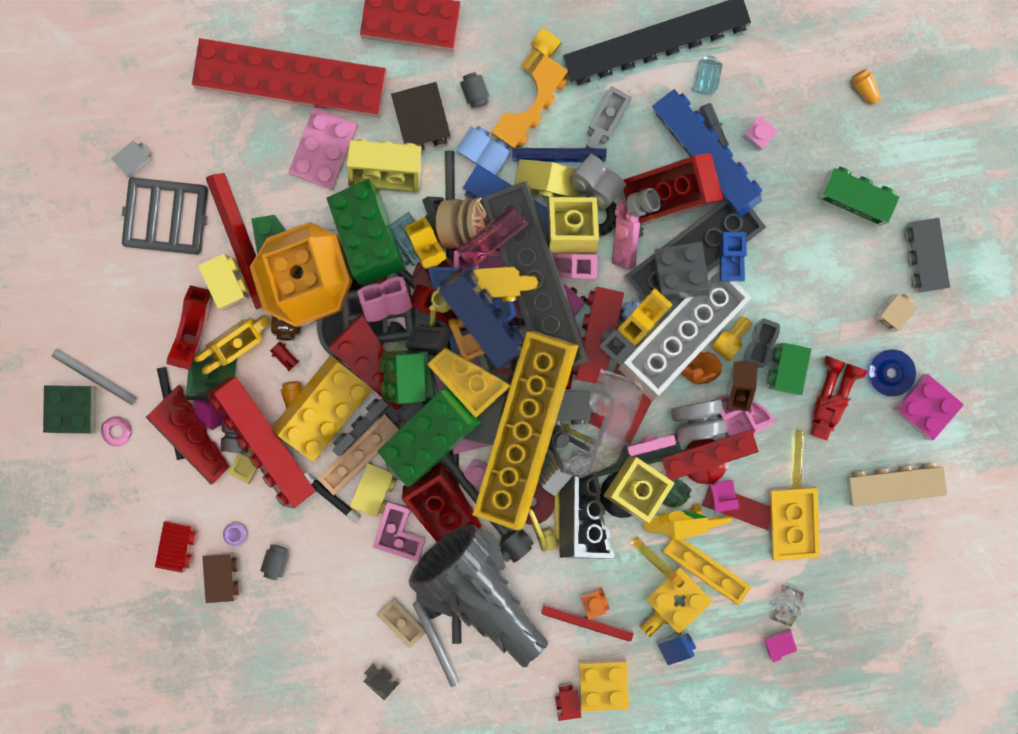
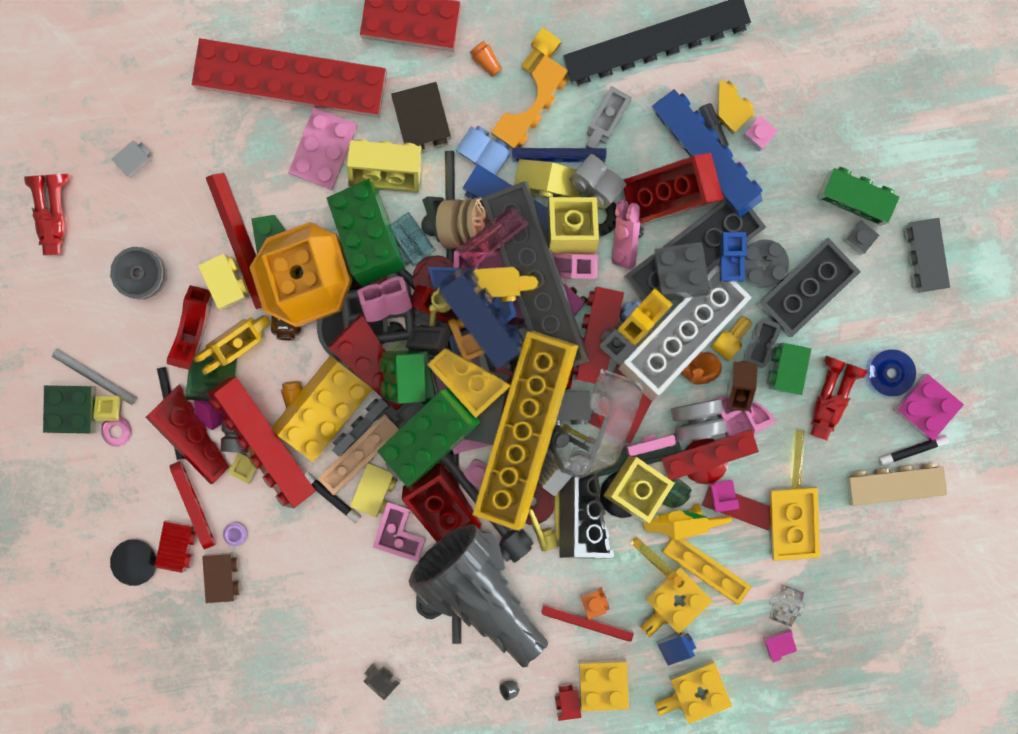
dark grey bar [122,177,208,255] -> none
dark grey brick [260,544,289,581] -> none
red pin [270,341,299,372] -> none
tan plate [377,598,426,648] -> none
yellow brick [404,217,447,269] -> none
light grey bar [412,601,459,687] -> none
dark grey brick [460,72,489,109] -> none
light grey wheel [627,188,661,217] -> none
clear light blue brick [691,55,723,96] -> none
light orange cone [851,69,882,105] -> none
tan brick [874,293,917,332] -> none
none -> red piece [24,174,69,255]
none -> light yellow plate [93,396,121,422]
none -> dark grey wheel [110,247,167,300]
none -> black dish [110,539,156,586]
none -> red beam [169,461,216,550]
none -> orange cone [469,41,502,77]
none -> dark grey hinge [499,680,520,701]
none -> yellow brick [654,660,733,724]
none -> yellow slope [717,79,755,135]
none -> dark grey brick [744,239,789,288]
none -> dark grey brick [757,237,861,337]
none -> dark grey brick [843,220,879,255]
none -> black bar [879,435,949,466]

